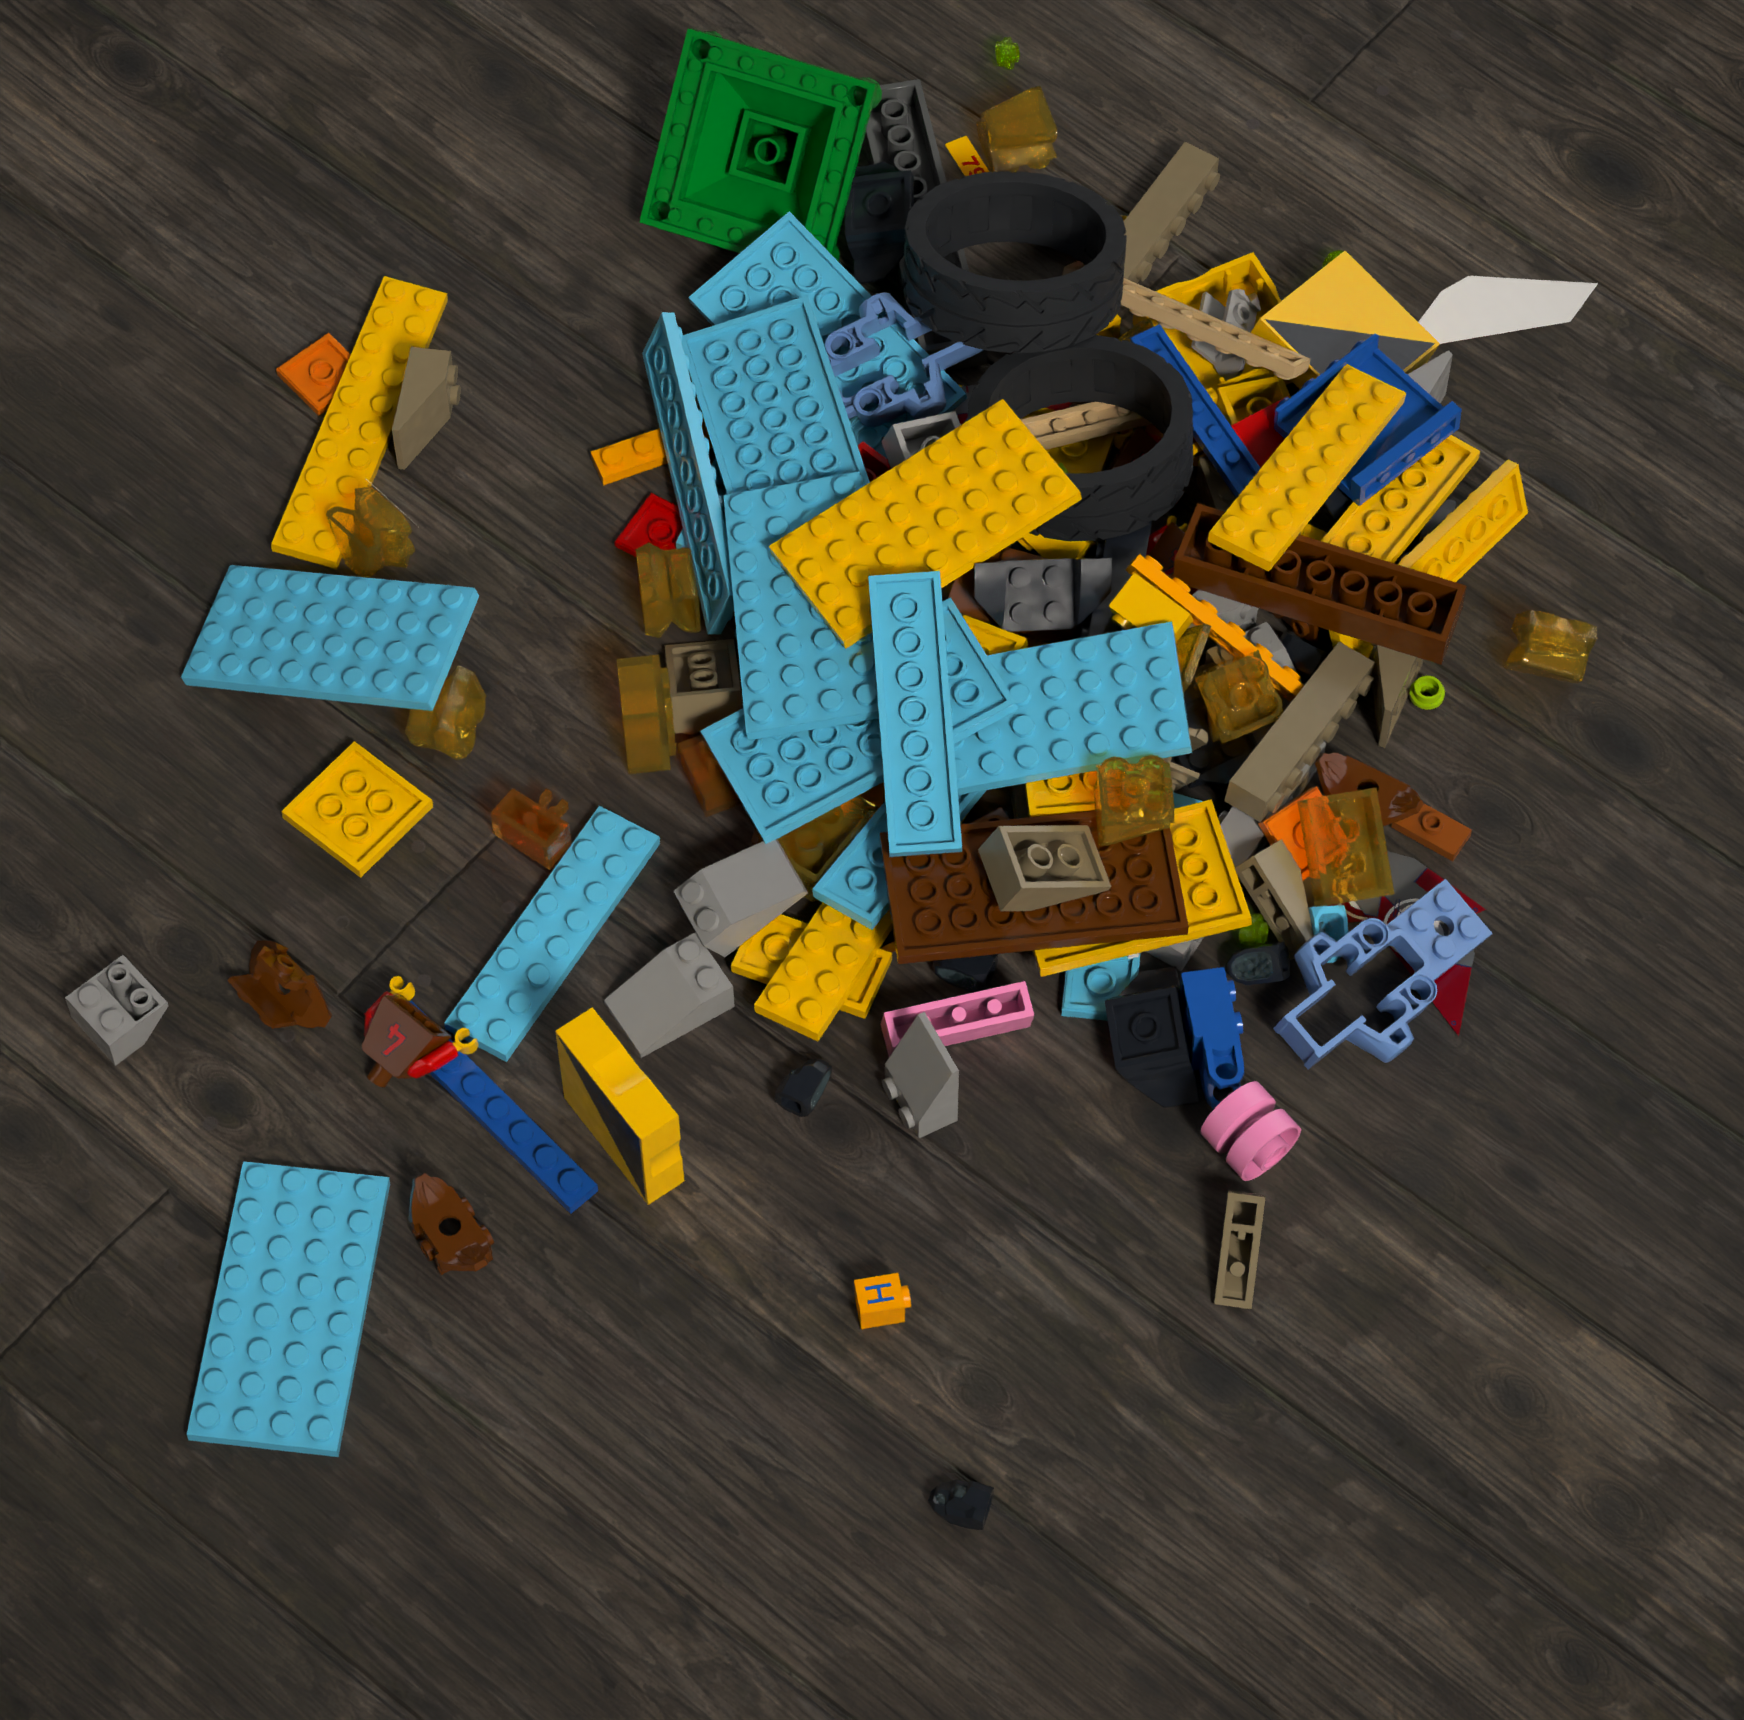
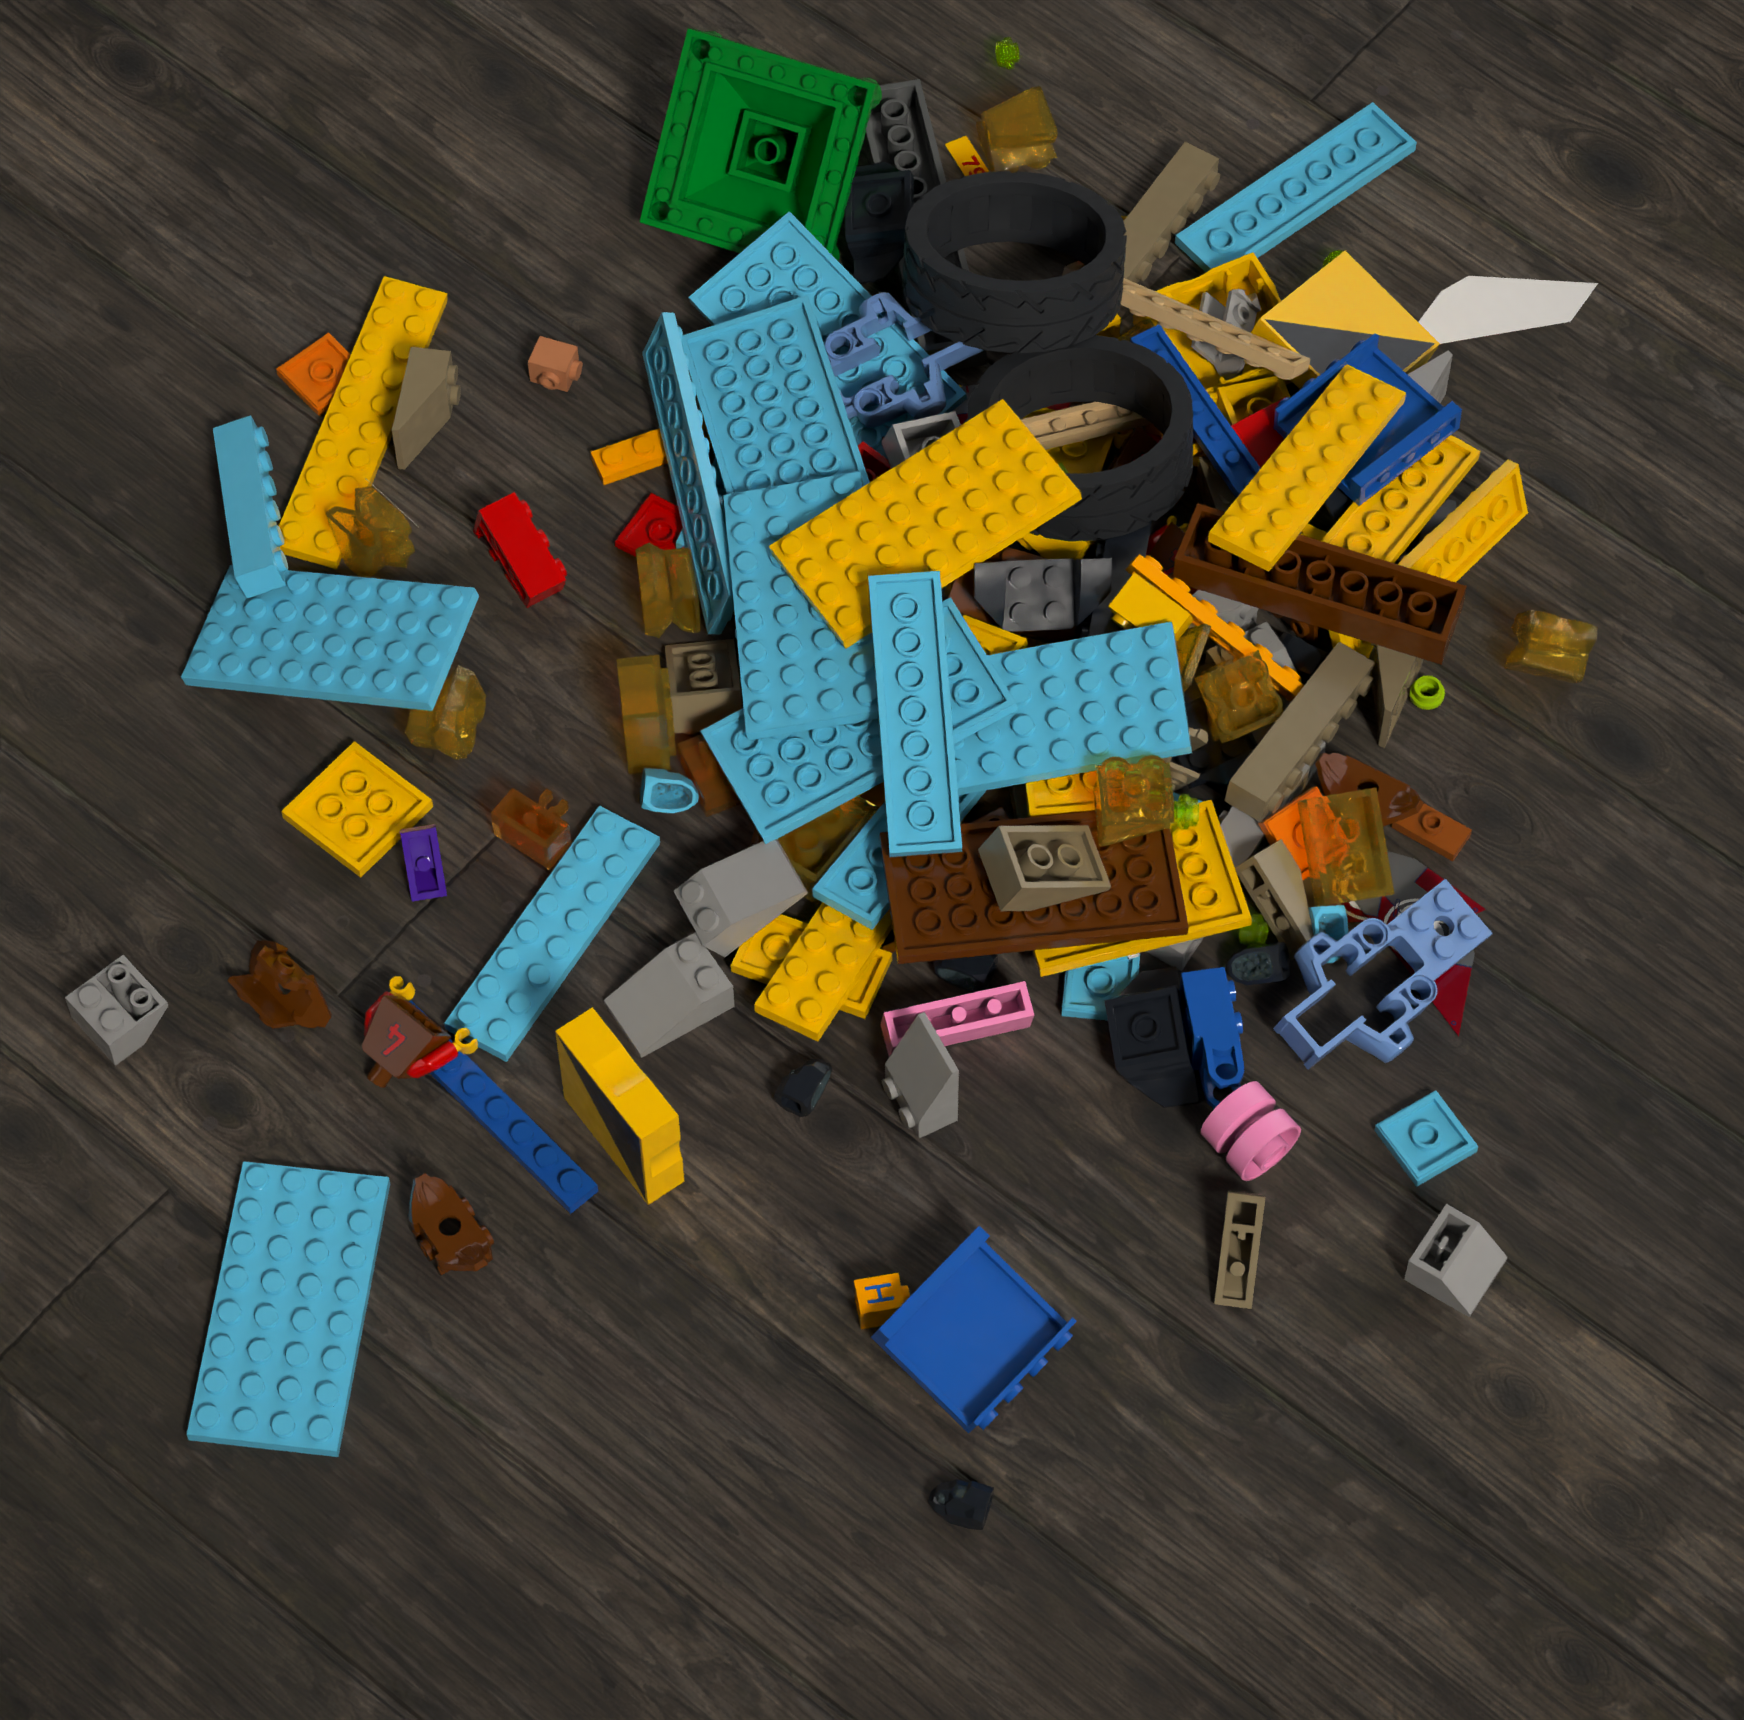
none -> medium azure brick [213,415,288,598]
none -> dark purple slope [400,824,447,902]
none -> red wedge [473,492,567,608]
none -> nougat brick [528,336,583,392]
none -> rock [640,768,699,813]
none -> blue panel [871,1226,1077,1433]
none -> clear neon green plate [1172,794,1199,830]
none -> medium azure plate [1175,102,1417,272]
none -> medium azure tile [1374,1090,1478,1187]
none -> light grey slope [1404,1204,1507,1317]

